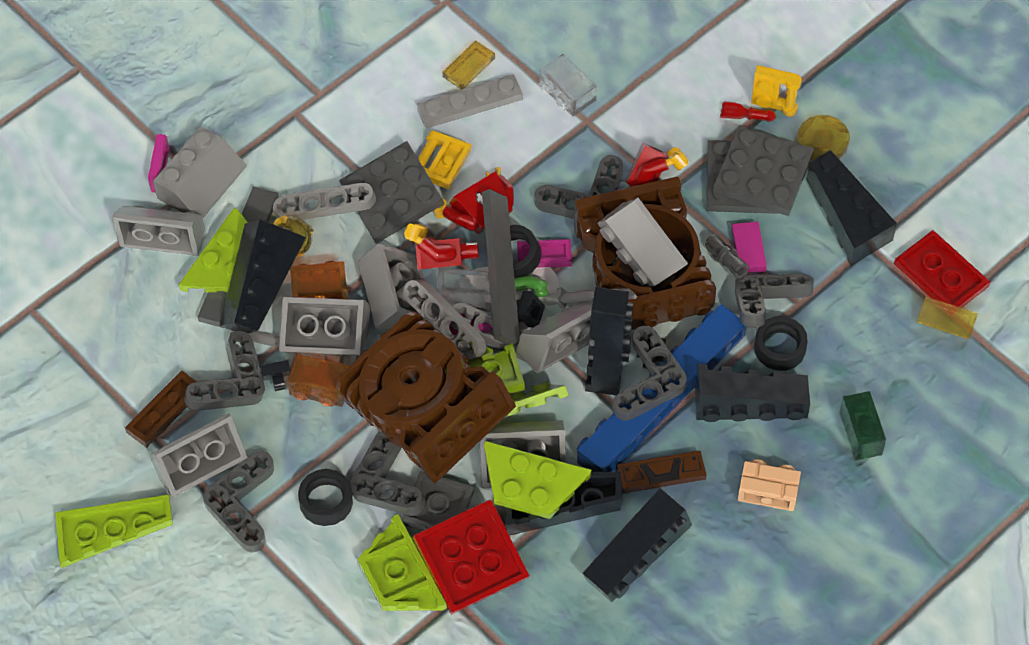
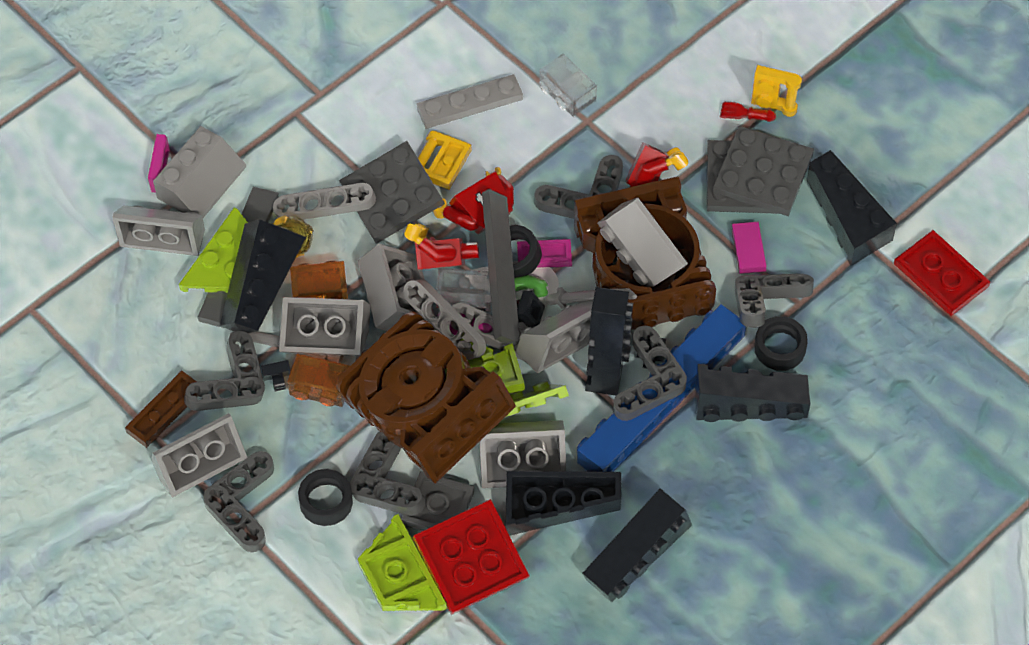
lime wing [55,494,173,568] -> none
clear yellow tile [442,40,495,90] -> none
lime wing [484,441,591,519] -> none
reddish brown tile [617,451,707,494] -> none
dark grey pin [705,234,749,278] -> none
light nougat brick [738,459,801,511] -> none
clear yellow tile [797,115,850,160] -> none
clear green brick [839,391,886,461] -> none
clear yellow tile [917,297,978,340] -> none

